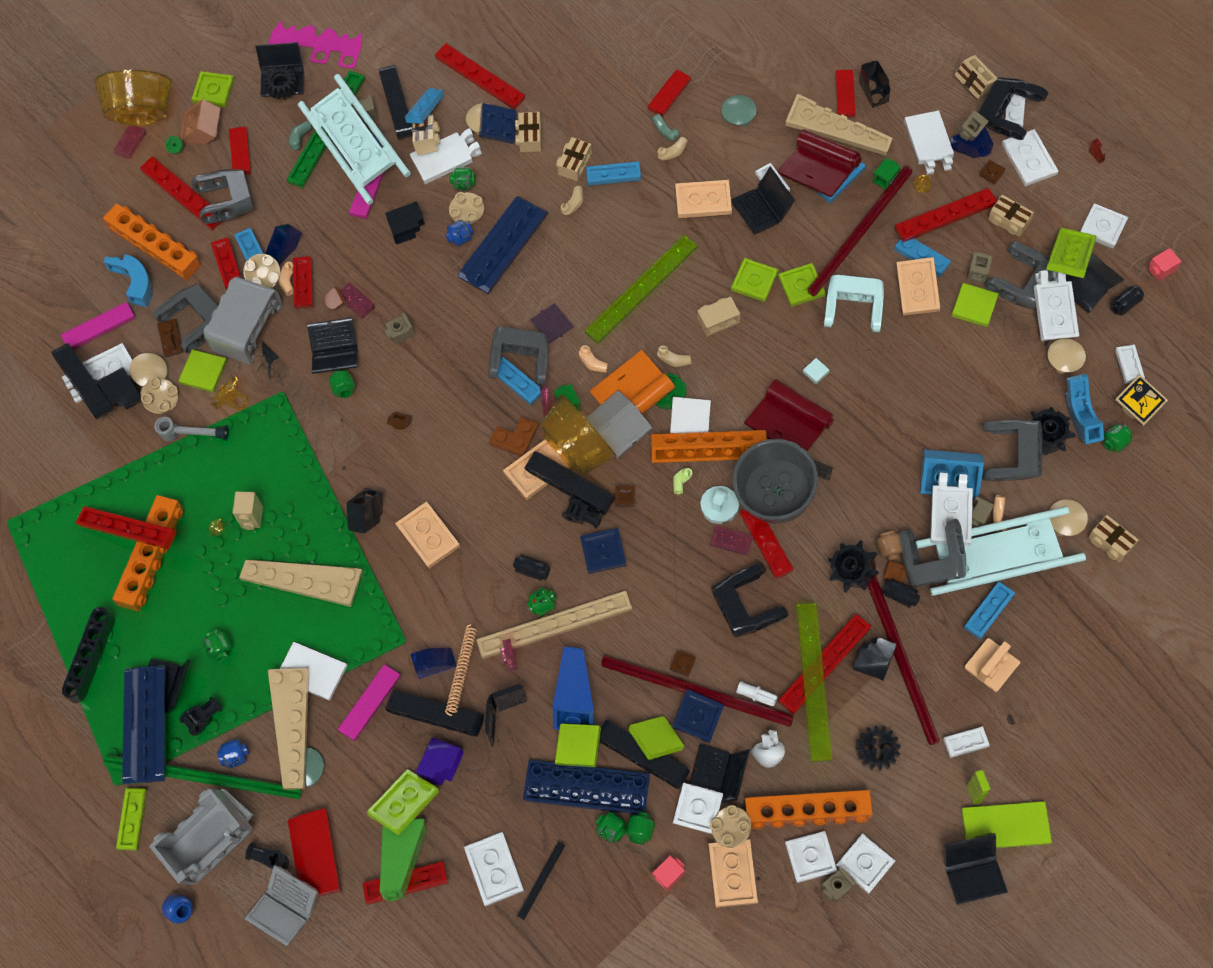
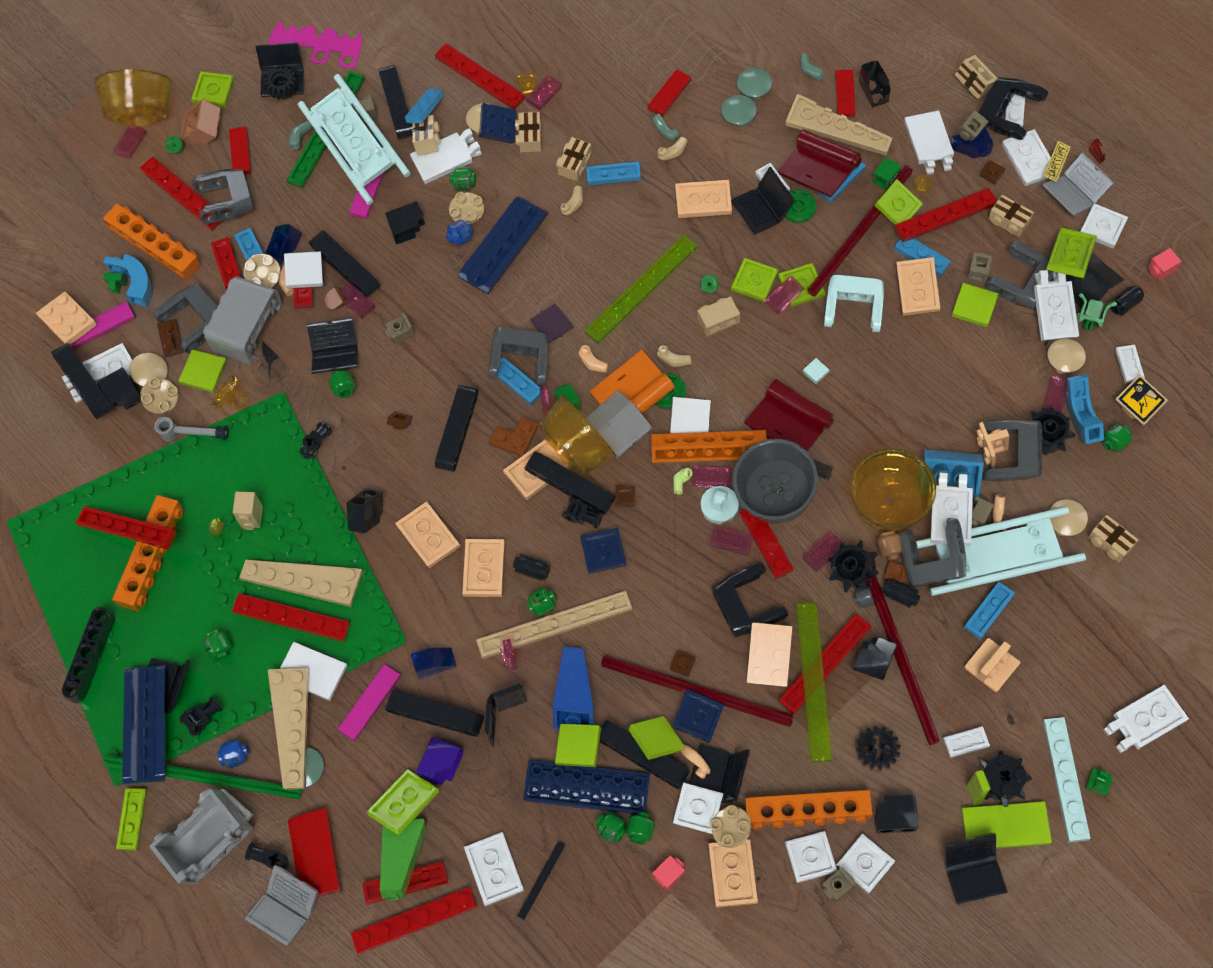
blue head [162,894,193,924] -> none
light nougat piece [445,624,477,716] -> none
white axle [736,681,777,706] -> none
white piece [751,730,785,768] -> none
none -> light nougat plate [36,292,97,345]
none -> green tile [103,273,128,294]
none -> red plate [232,593,350,642]
none -> white tile [284,251,323,288]
none -> black connector [300,422,332,459]
none -> black beam [309,230,380,298]
none -> red plate [351,887,477,955]
none -> black beam [435,385,478,472]
none -> light nougat plate [463,539,505,597]
none -> clear yellow plate [517,72,538,94]
none -> clear pink plate [526,75,562,110]
none -> light nougat arm [680,745,710,779]
none -> clear pink plate [692,465,732,489]
none -> green tile [700,275,719,294]
none -> sand green dish [737,68,772,100]
none -> light nougat plate [746,622,792,687]
none -> clear pink plate [764,275,805,315]
none -> green tile [785,189,816,223]
none -> sand green arm [800,53,824,81]
none -> clear pink plate [803,531,843,572]
none -> clear yellow piece [851,448,936,533]
none -> dark grey piece [853,586,875,608]
none -> lime tile [874,179,923,225]
none -> black piece [874,795,919,834]
none -> light nougat bracket [976,422,1009,469]
none -> black brick [980,751,1032,807]
none -> light grey piece [1042,152,1114,216]
none -> clear pink tile [1042,375,1068,413]
none -> light aqua plate [1043,717,1090,843]
none -> clear yellow sticker [1044,141,1071,182]
none -> piece [1077,292,1117,331]
none -> green tile [1085,768,1113,797]
none -> white tile [1104,685,1189,753]

